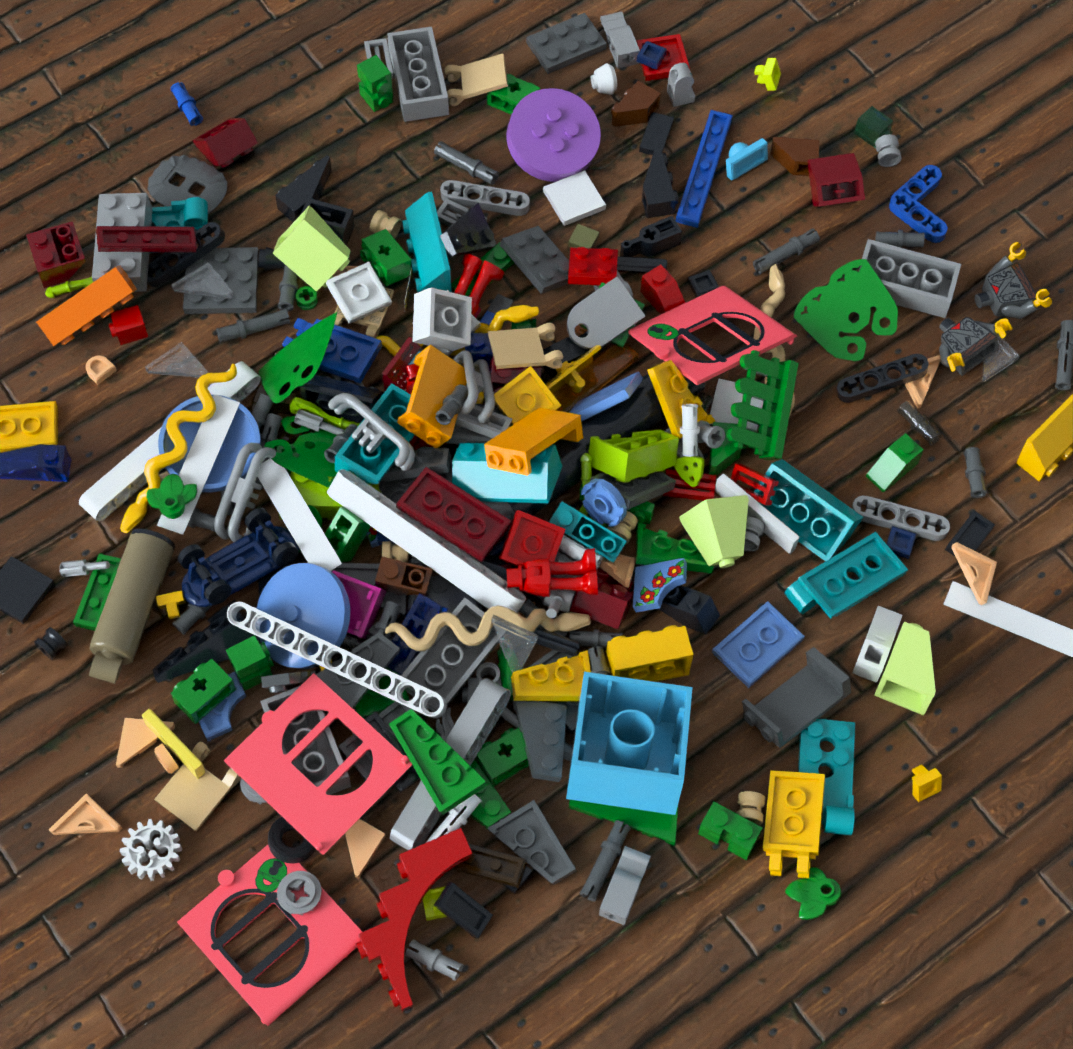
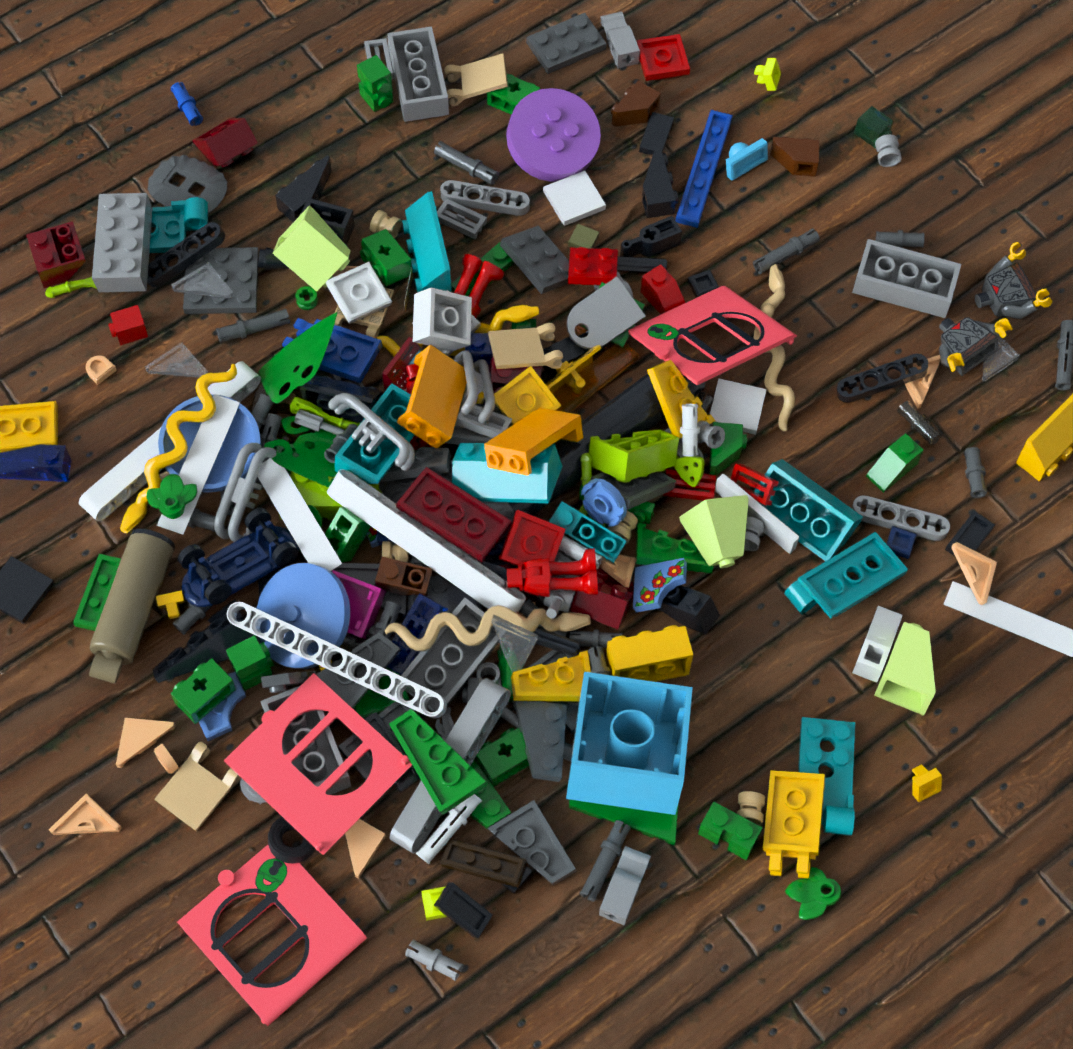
black wheel [34,627,68,660] -> none
orange brick [36,265,137,346] -> none
light grey axle [60,559,110,577] -> none
dark red tile [96,226,197,252] -> none
white gear [120,819,182,881] -> none
light yellow tile [142,709,205,779] -> none
light grey gear [277,871,322,915] -> none
dark grey pin [278,265,298,312] -> none
red arch [356,828,472,1012] -> none
dark grey pin [435,384,468,425] -> none
black wing [440,203,497,257] -> none
dark grey sticker [480,294,513,325] -> none
medium blue tile [569,371,643,422] -> none
white cone [591,63,617,95] -> none
dark blue tile [636,41,667,70] -> none
light grey leg [667,63,695,107] -> none
medium blue tile [712,601,805,688] -> none
green fence [726,350,799,461] -> none
dark grey panel [742,647,851,748] -> none
green piece [794,259,898,361] -> none
dark red slope [807,153,865,207] -> none
blue beam [889,165,948,243] -> none

